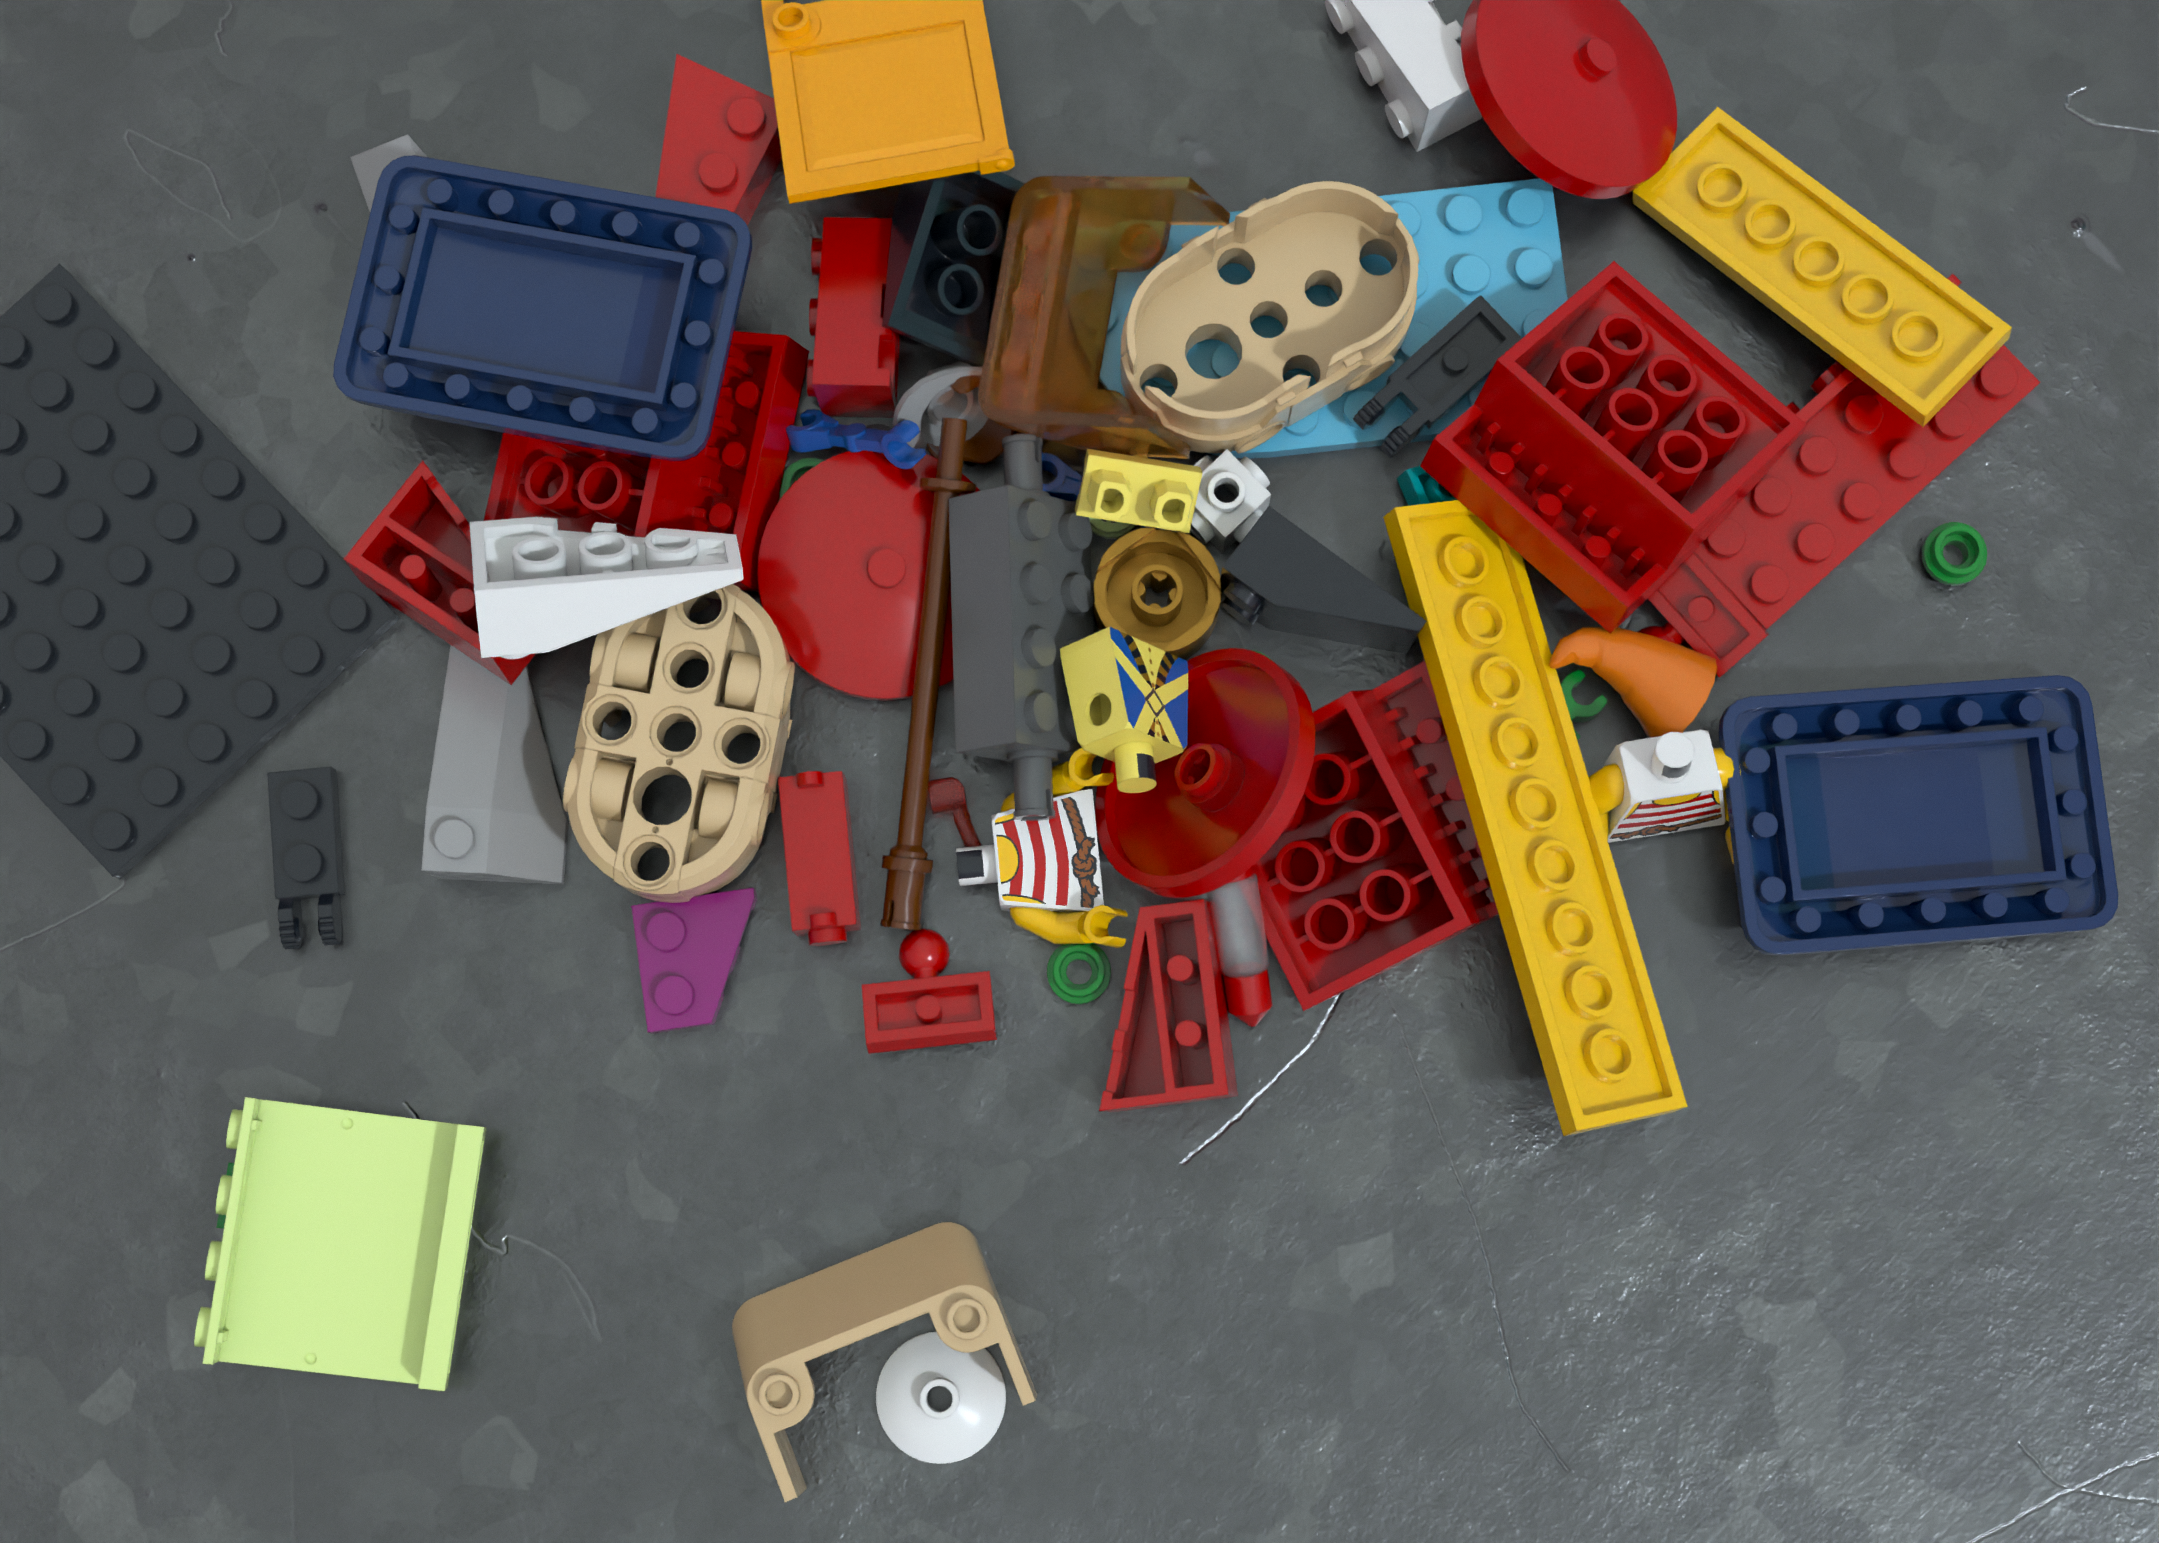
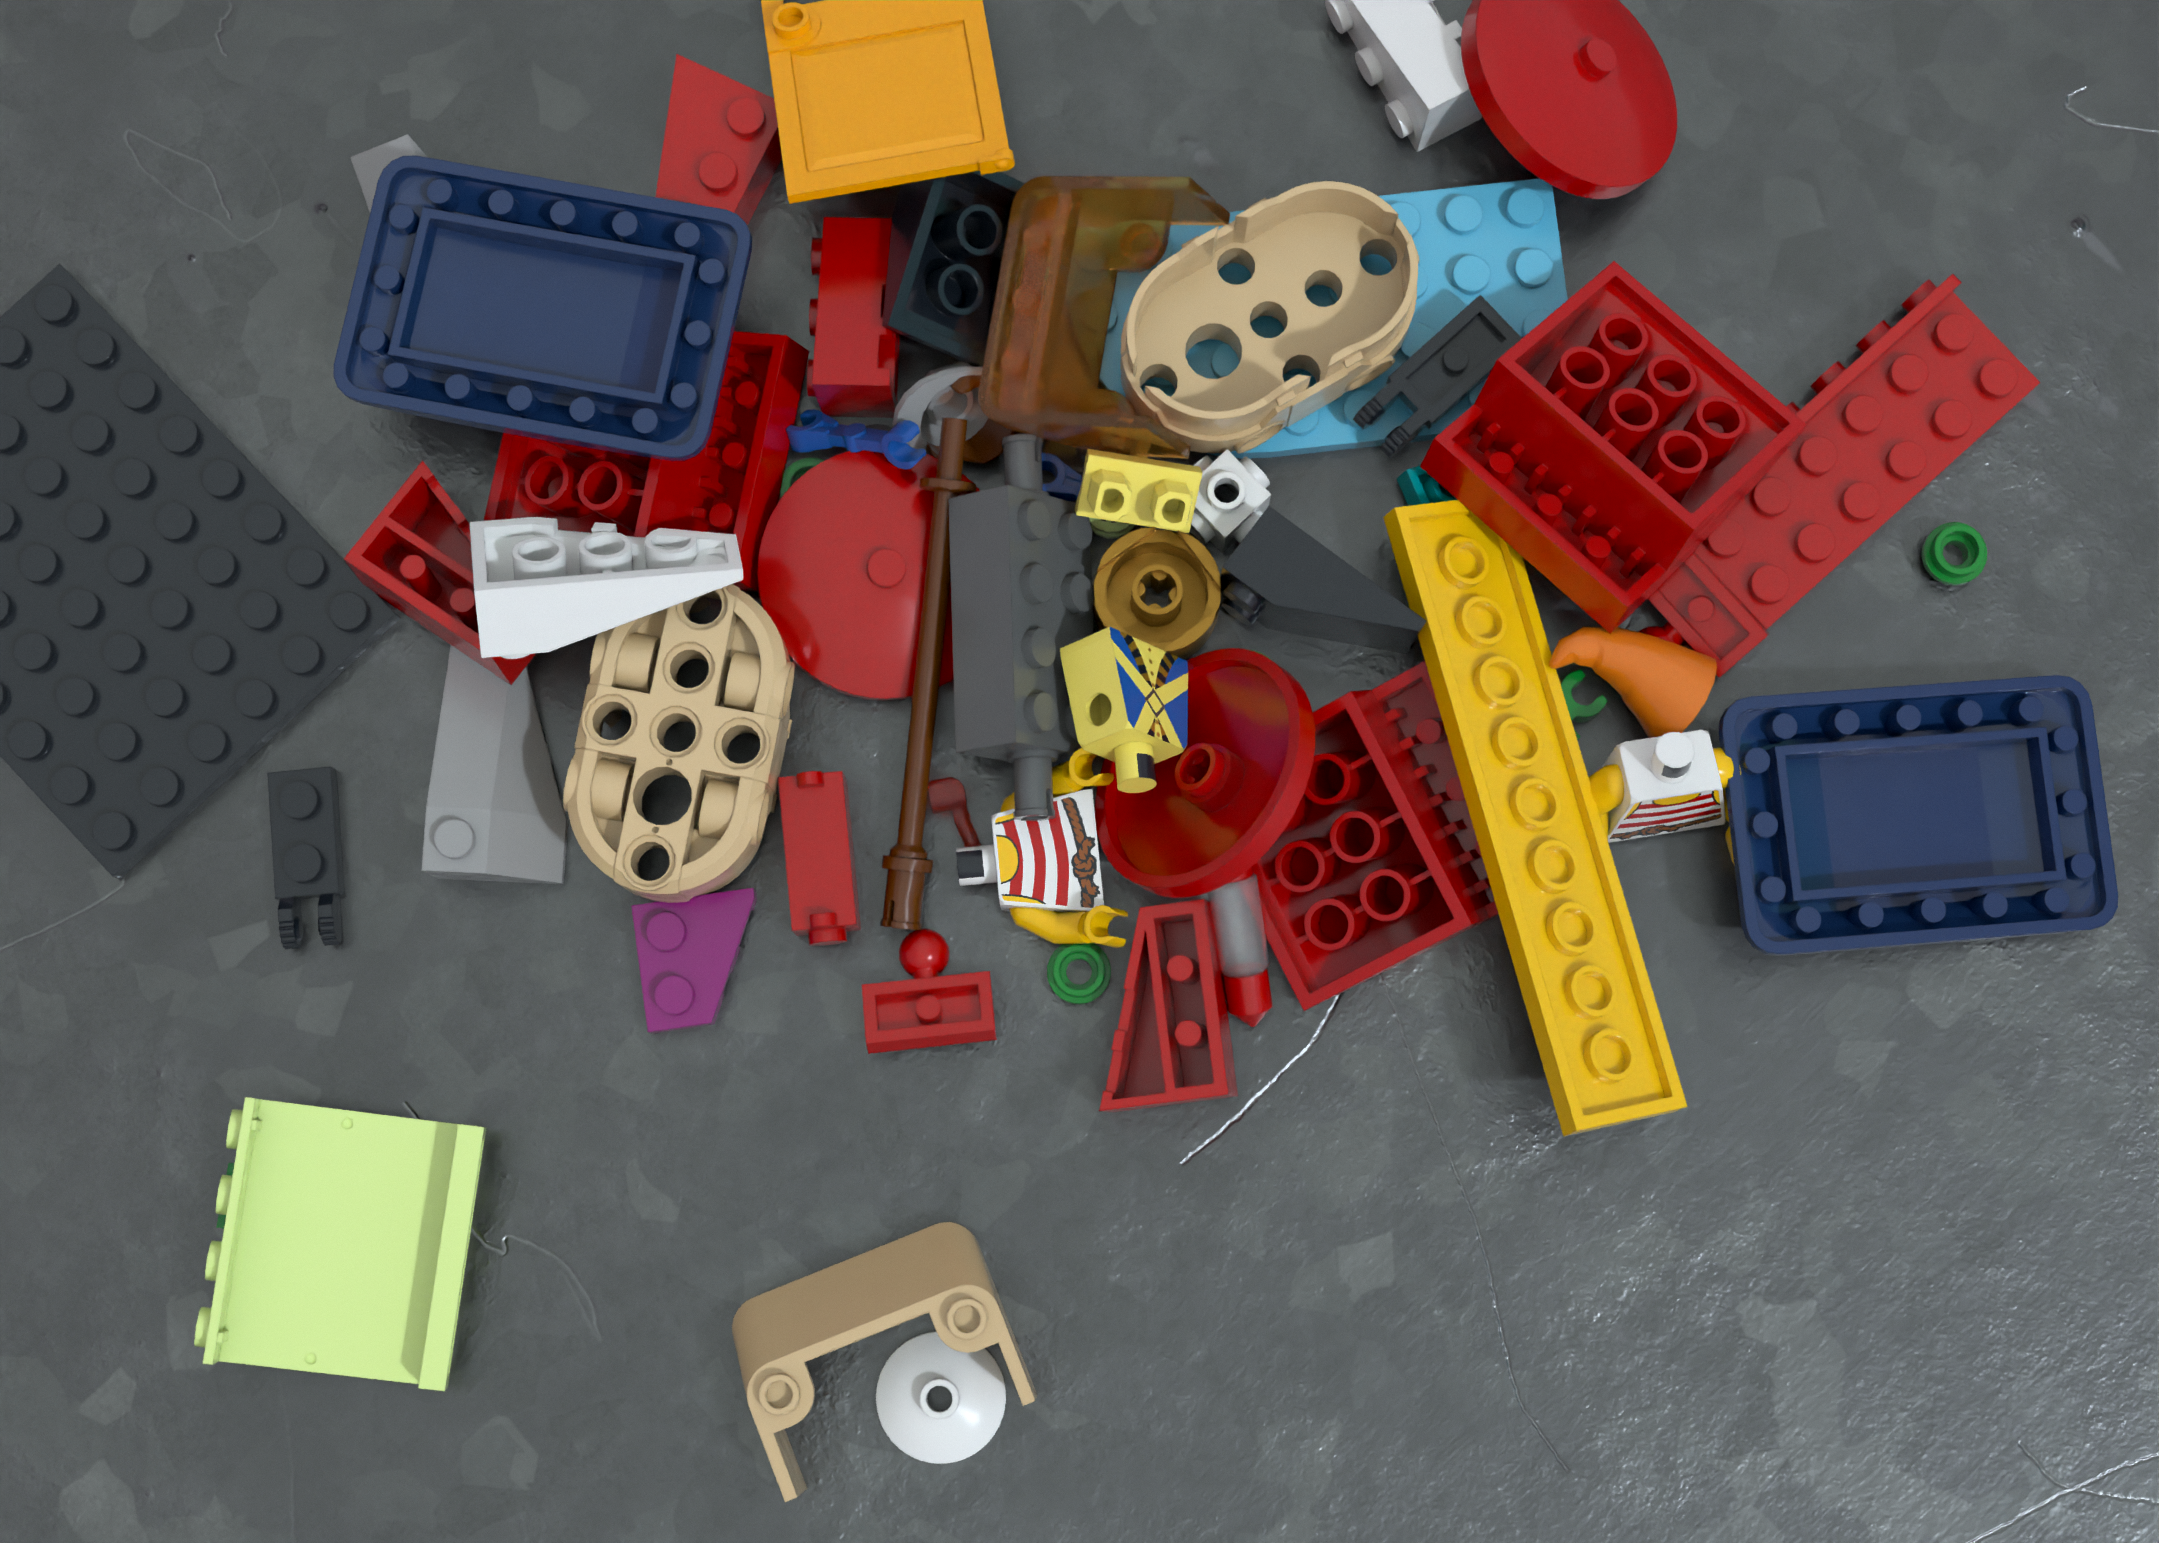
yellow plate [1633,107,2012,427] -> none

